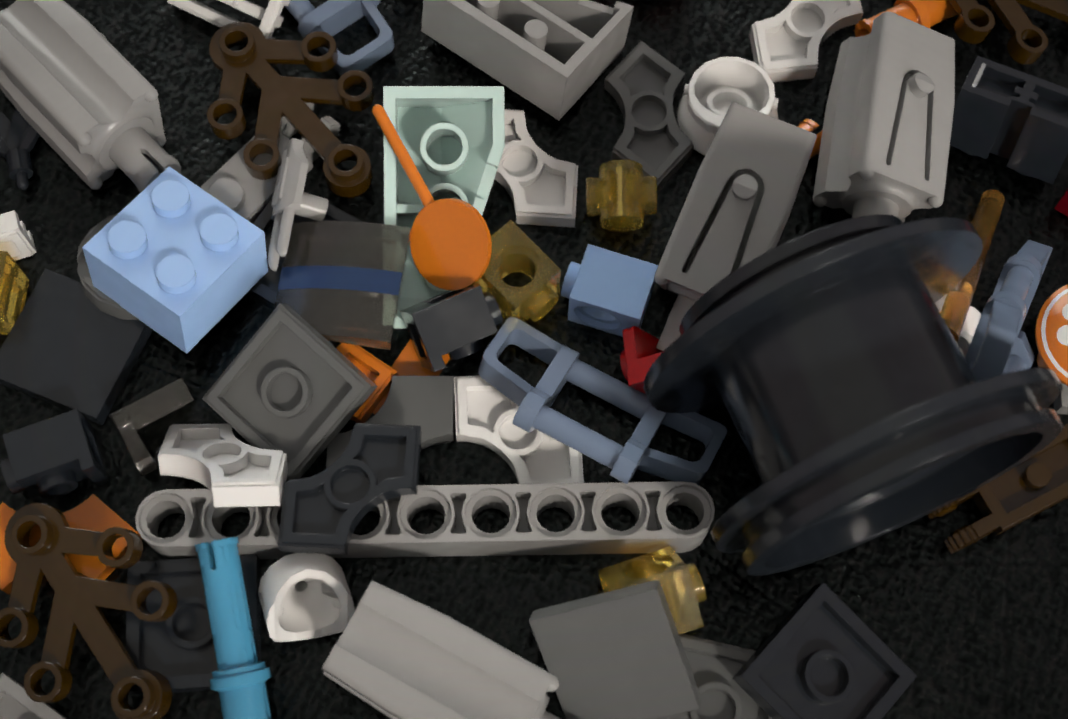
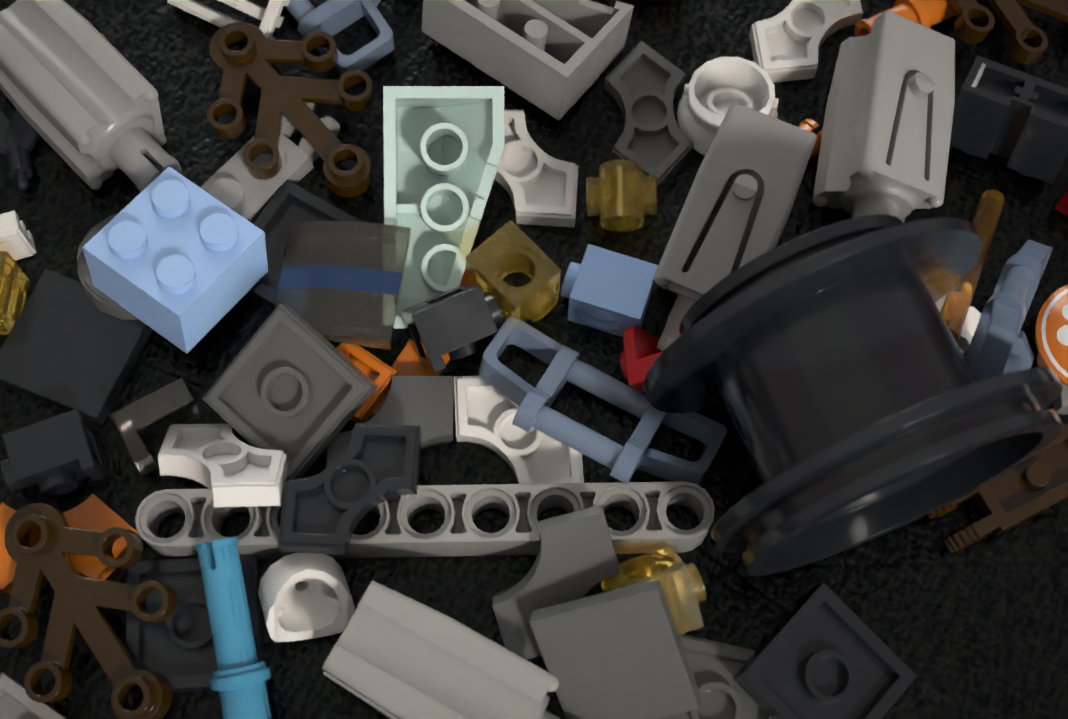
light grey piece [268,138,328,272] -> none
orange piece [372,104,492,291] -> none
none -> dark grey tile [493,505,620,660]

